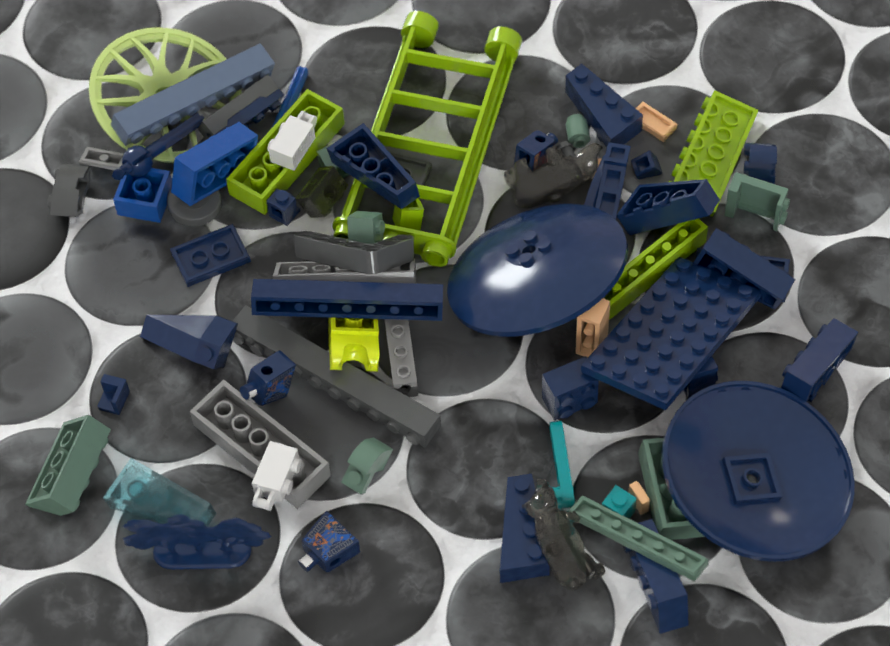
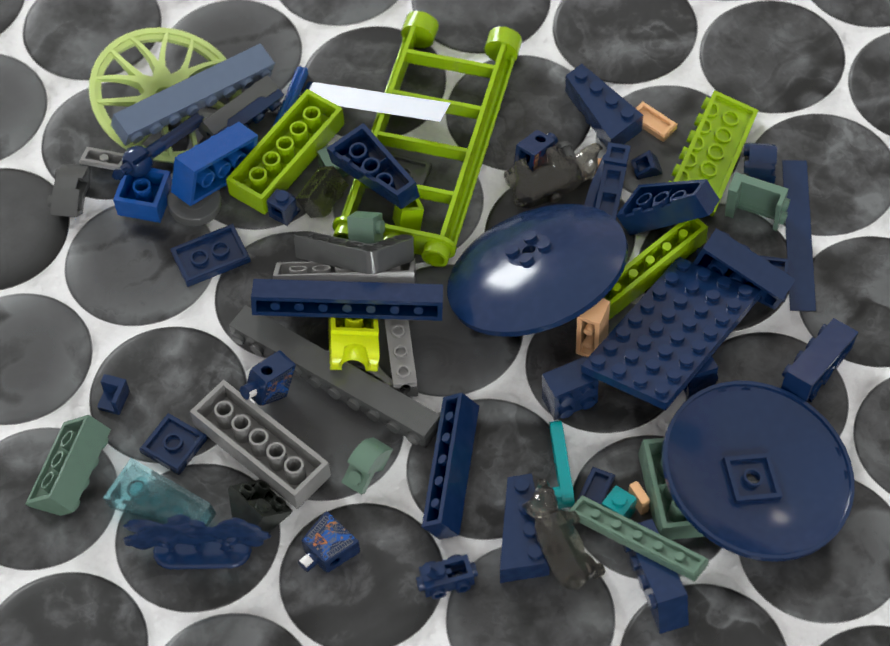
dark blue wedge [140,314,238,369] -> none
white brick [252,441,302,511] -> none
white brick [268,111,317,171] -> none
sand green brick [565,114,590,148] -> none
none -> dark blue tile [139,413,208,475]
none -> pearl dark grey slope [228,479,293,533]
none -> sticker [299,81,451,122]
none -> dark blue brick [416,554,478,599]
none -> dark blue brick [422,393,479,540]
none -> dark blue tile [577,467,615,505]
none -> dark blue sticker [782,160,816,311]

